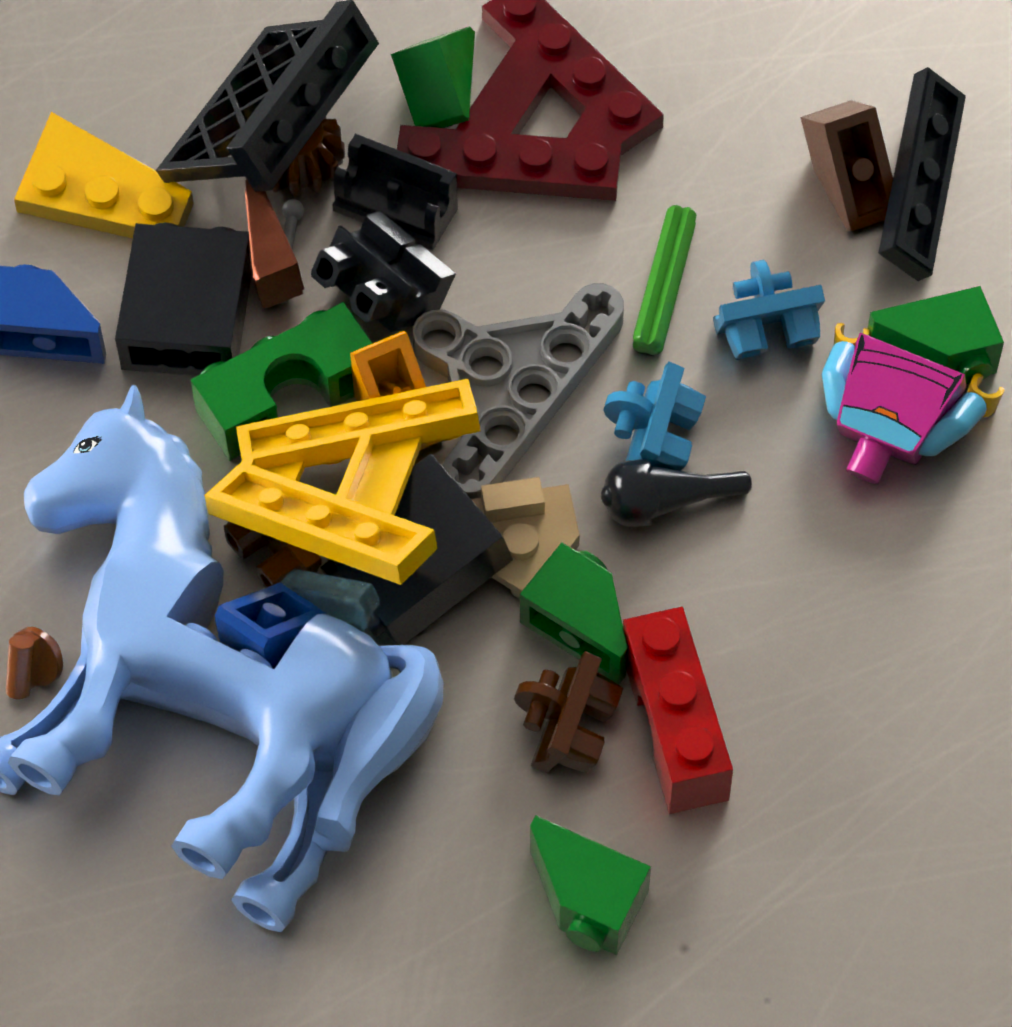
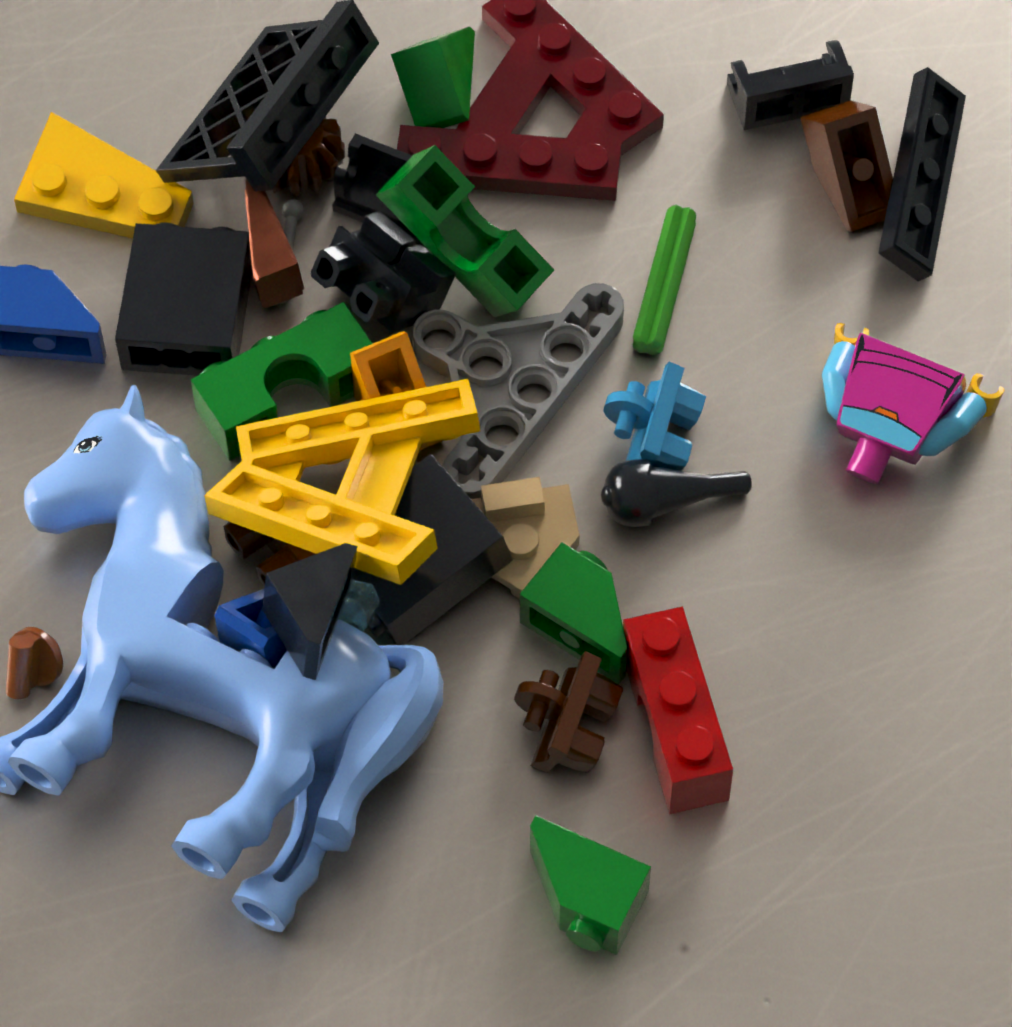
dark azure hips [713,260,825,360] -> none
green slope [868,286,1004,384] -> none
none -> black slope [262,543,358,680]
none -> green arch [376,145,554,317]
none -> black hinge [727,40,854,130]

